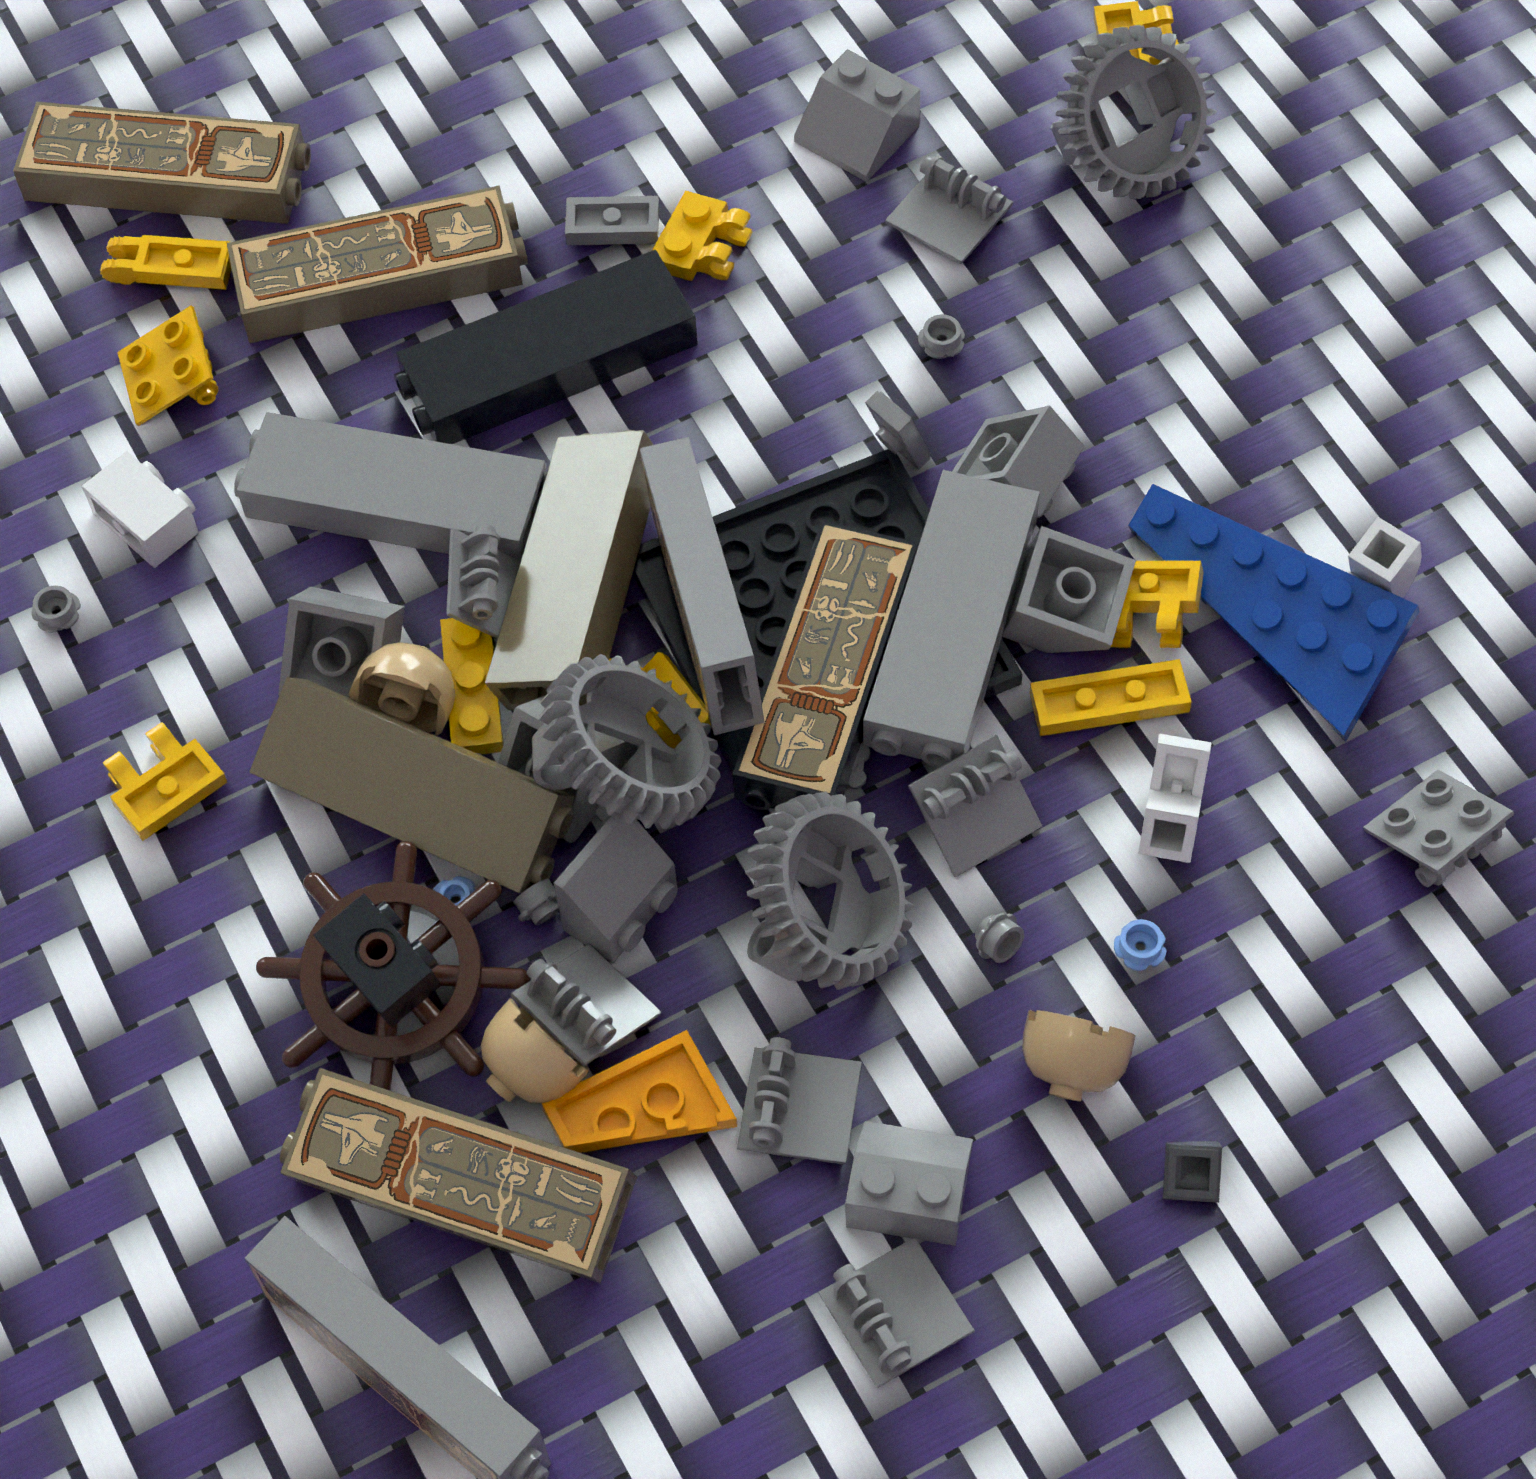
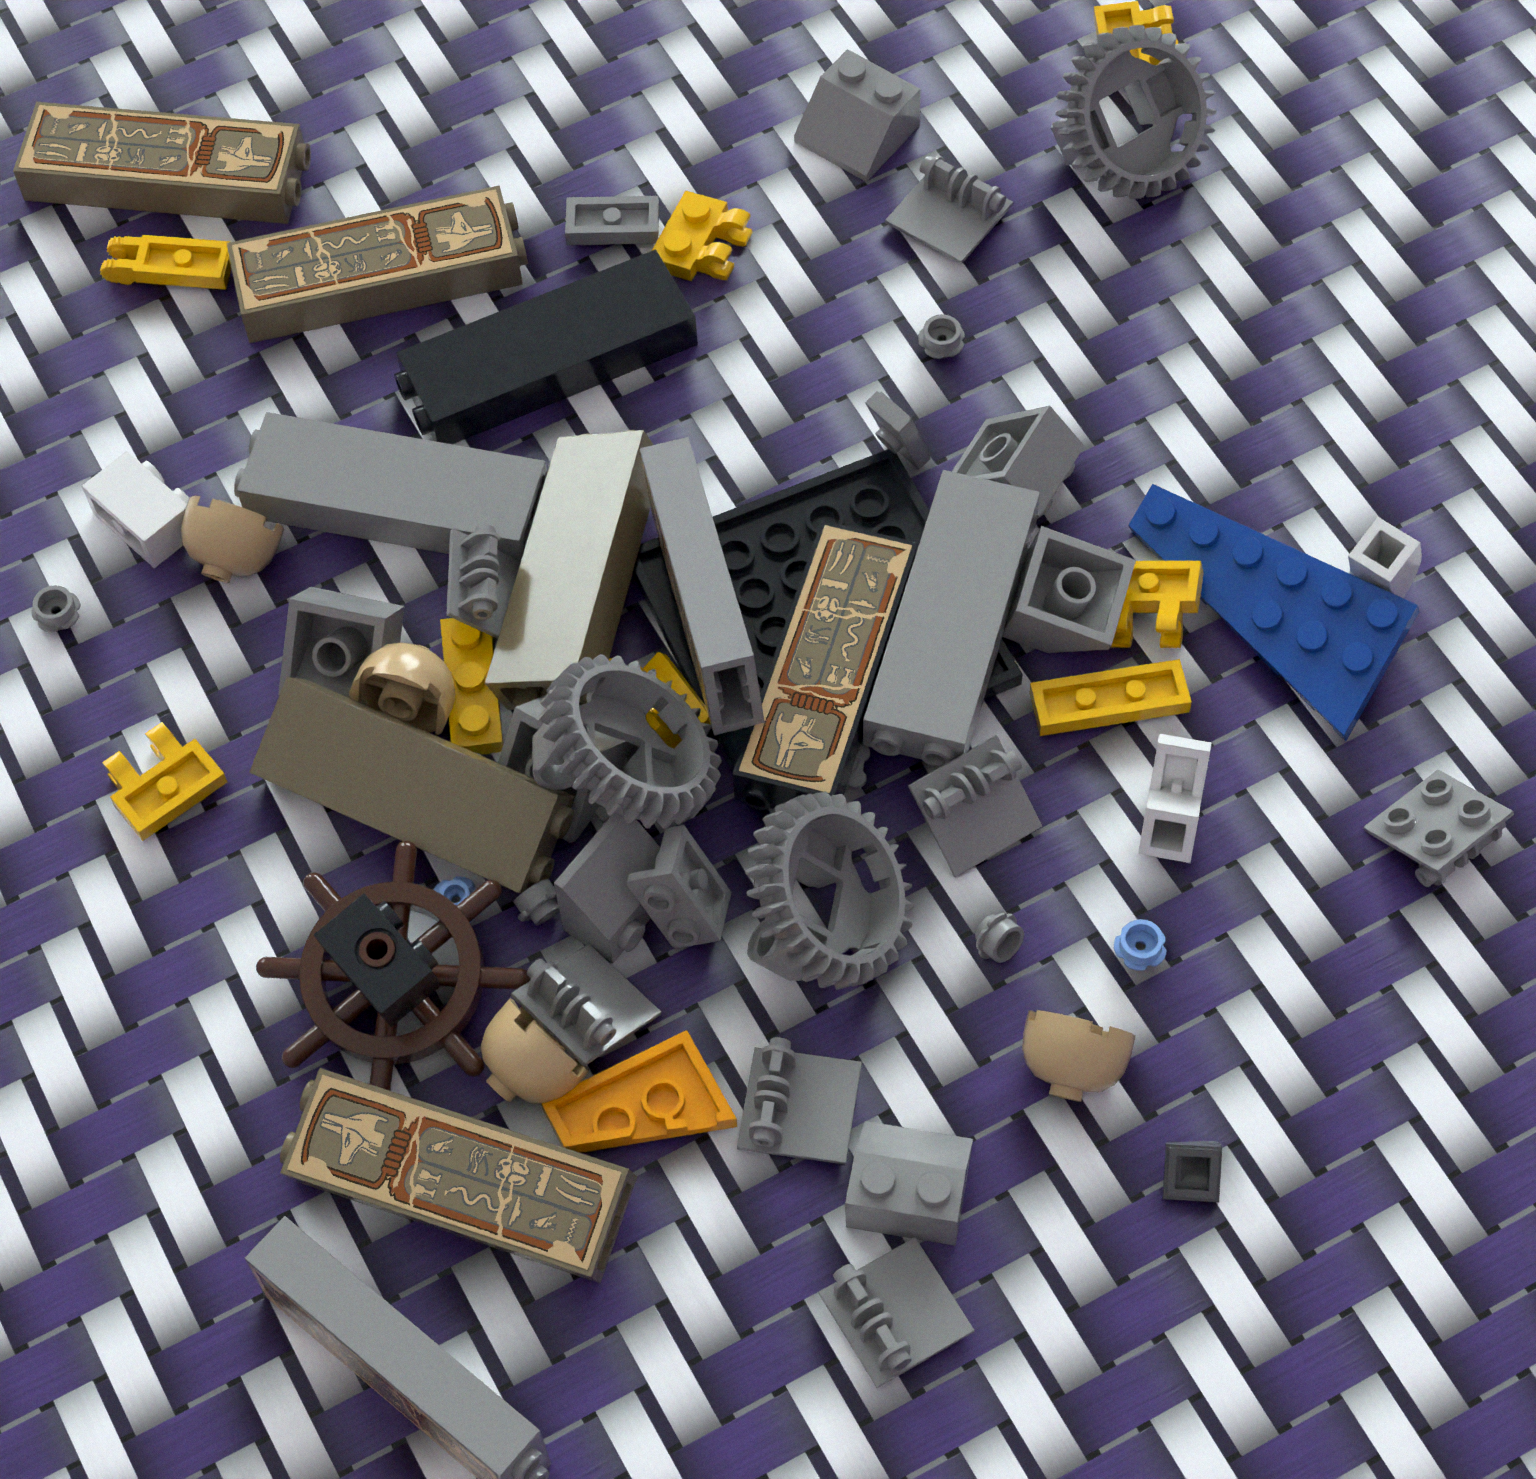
yellow hinge [117,305,218,426] -> none
none -> tan cylinder [181,496,284,583]
none -> light grey bracket [627,825,732,948]

